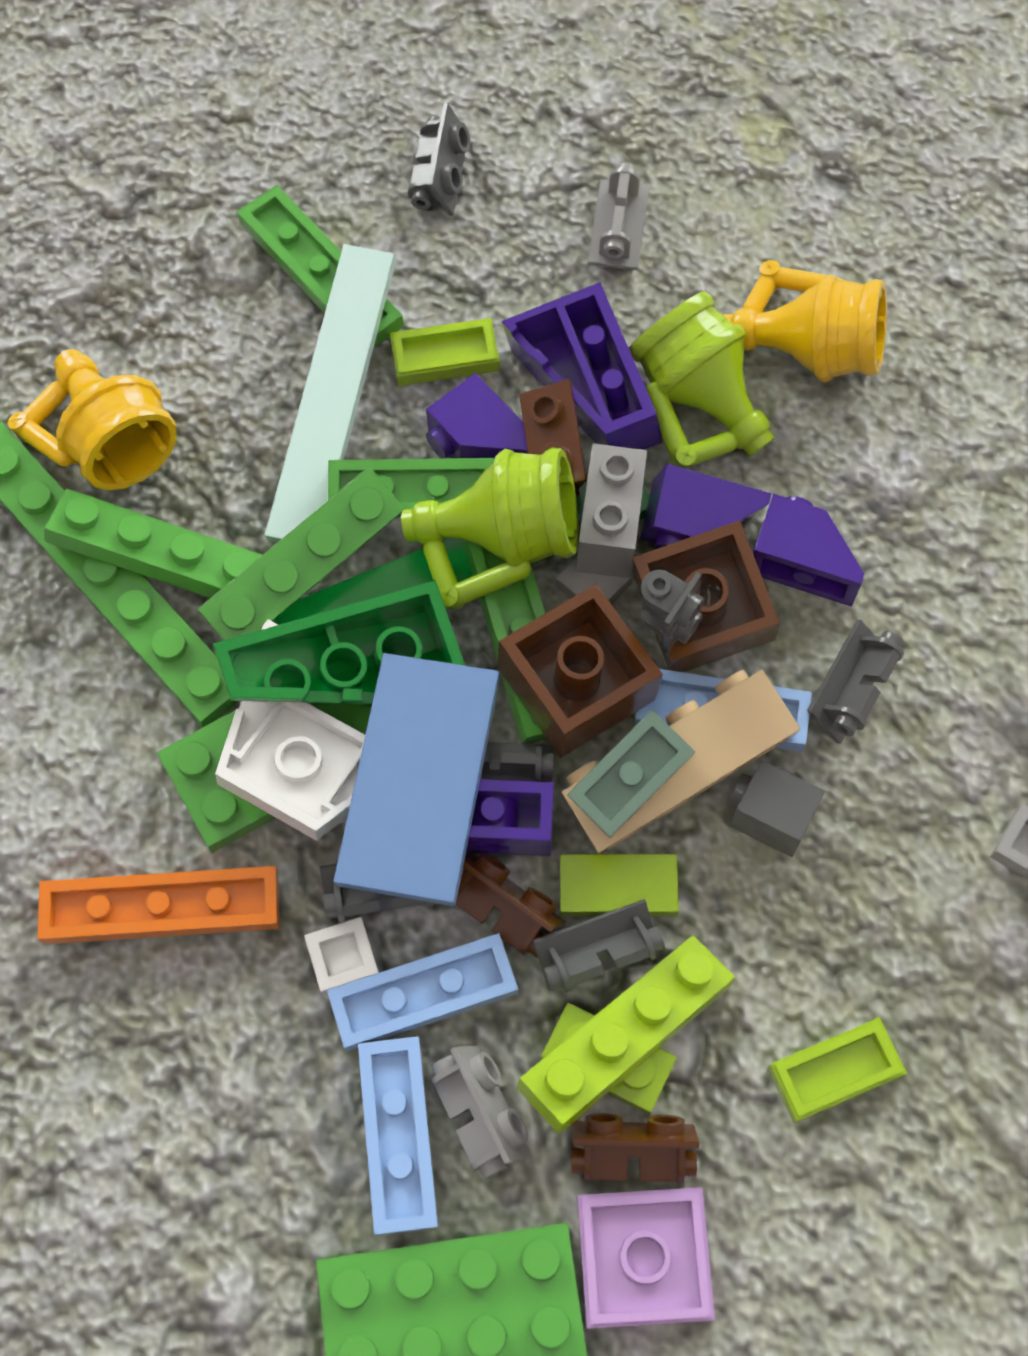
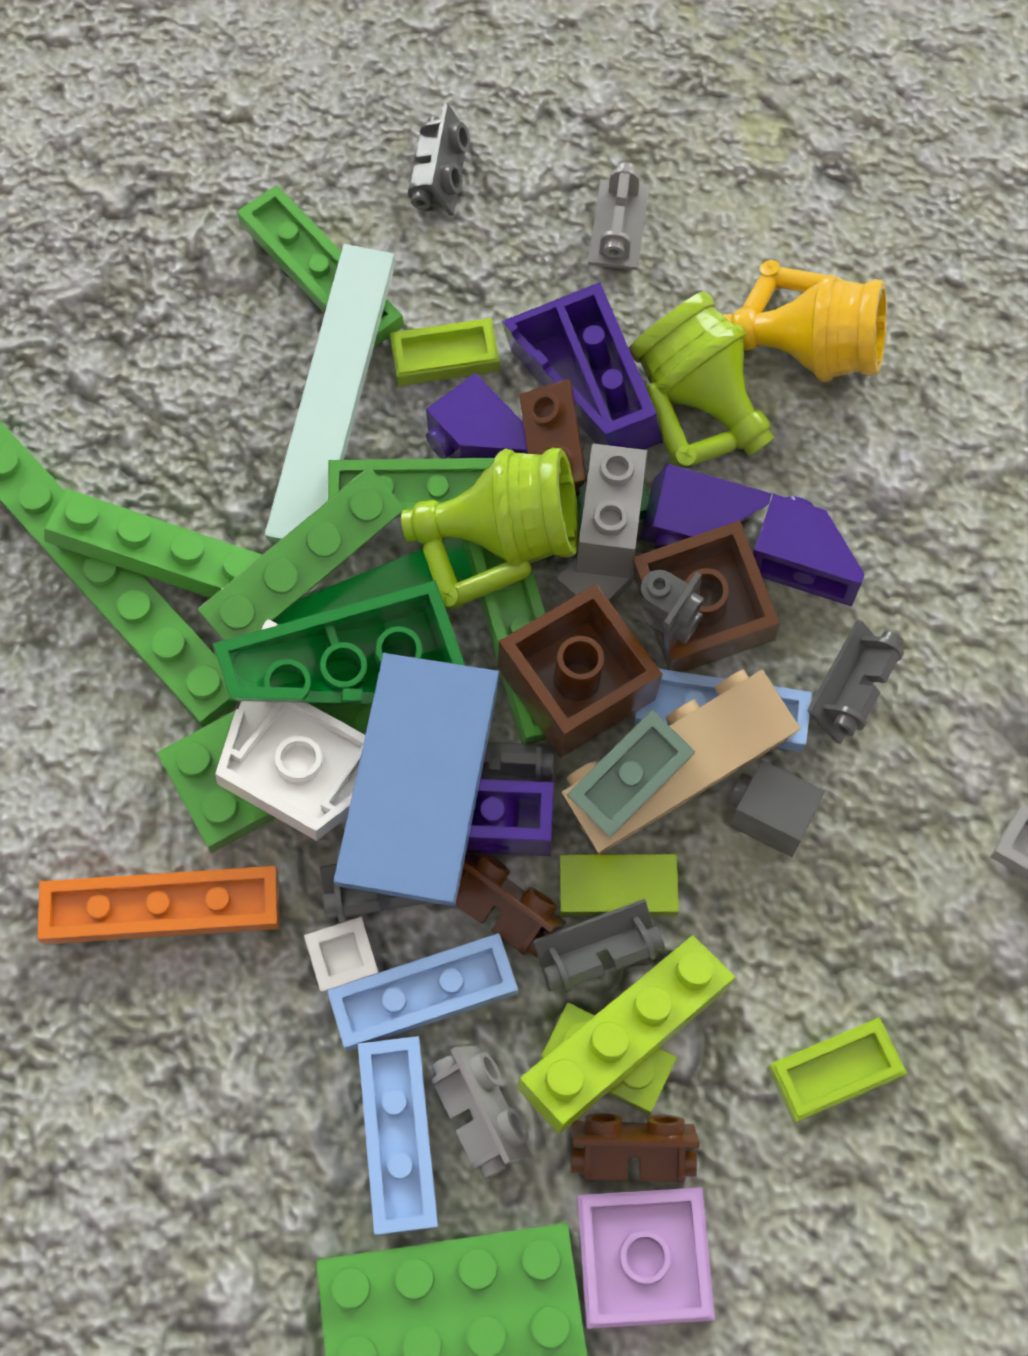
yellow piece [8,349,177,491] -> none

